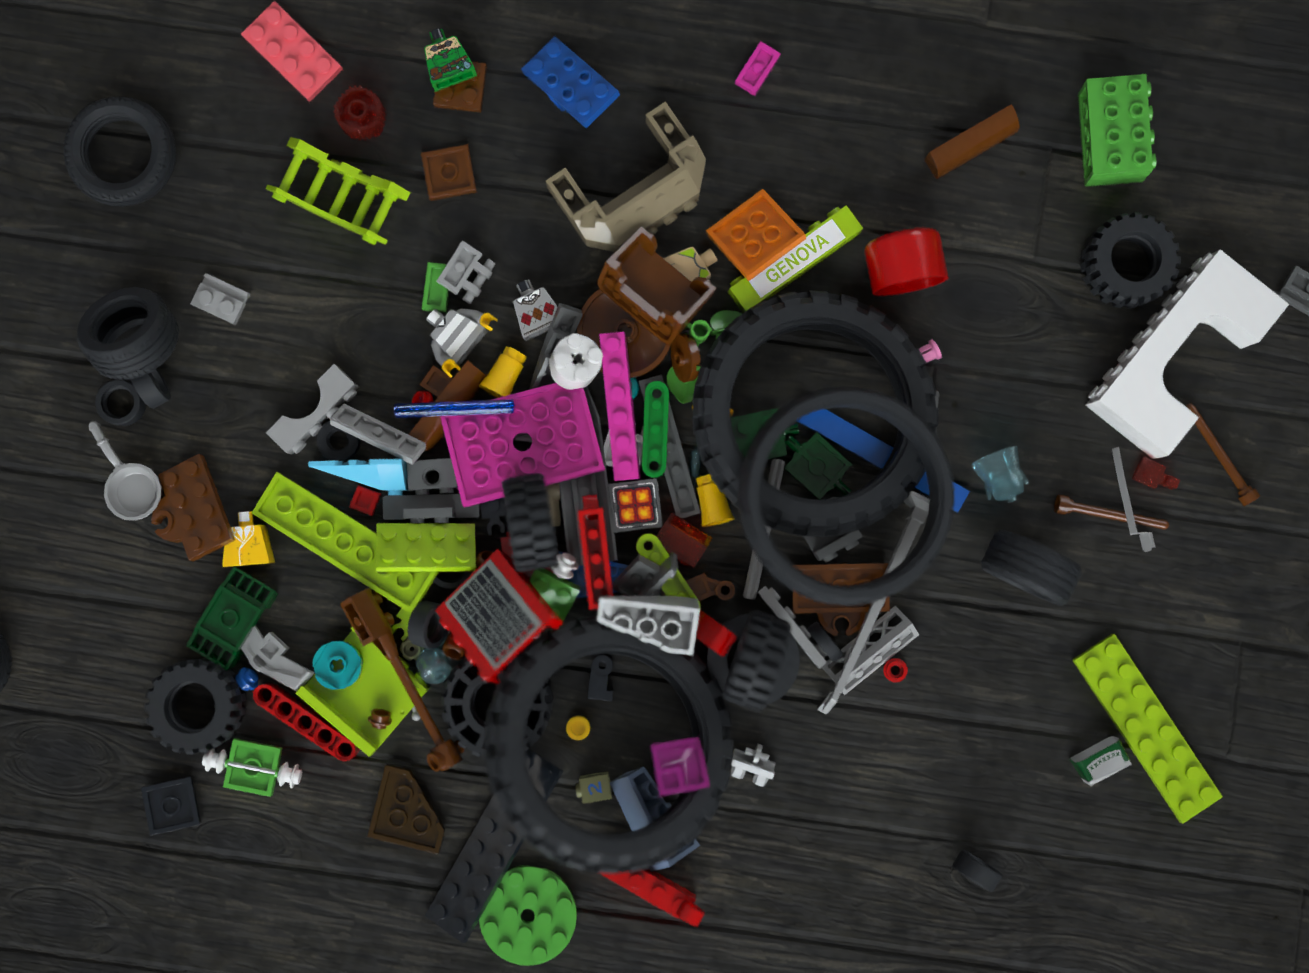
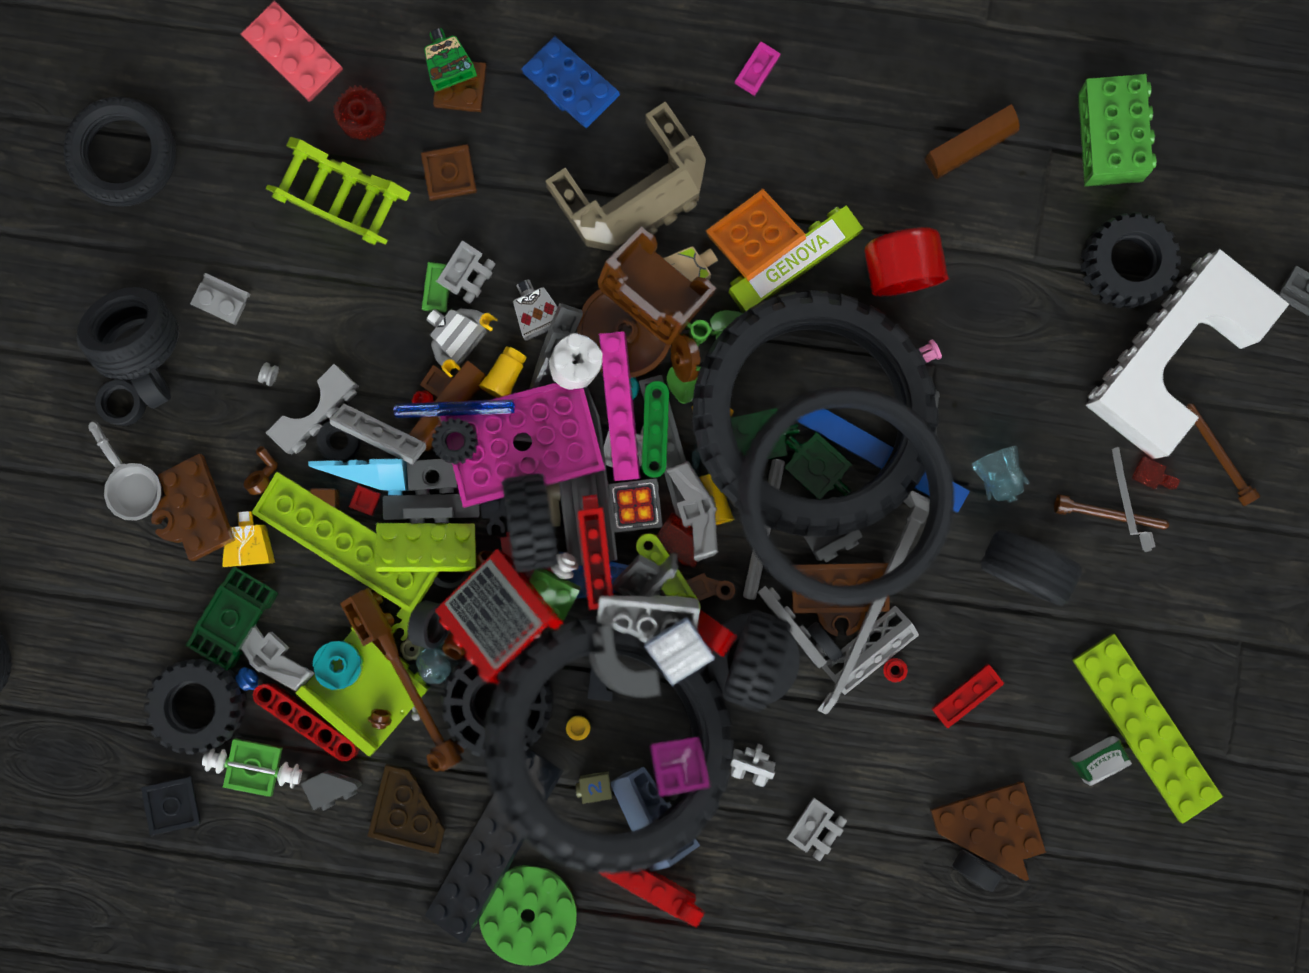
none -> reddish brown plate [243,446,278,495]
none -> light grey bush [258,362,279,386]
none -> dark grey slope [301,770,362,811]
none -> reddish brown slope [311,488,340,508]
none -> black tyre [432,418,478,465]
none -> dark grey arch [589,625,660,697]
none -> tile [645,617,714,685]
none -> light grey plate [666,461,718,561]
none -> light grey plate [786,797,847,861]
none -> reddish brown wing [930,781,1046,881]
none -> red plate [931,664,1004,729]

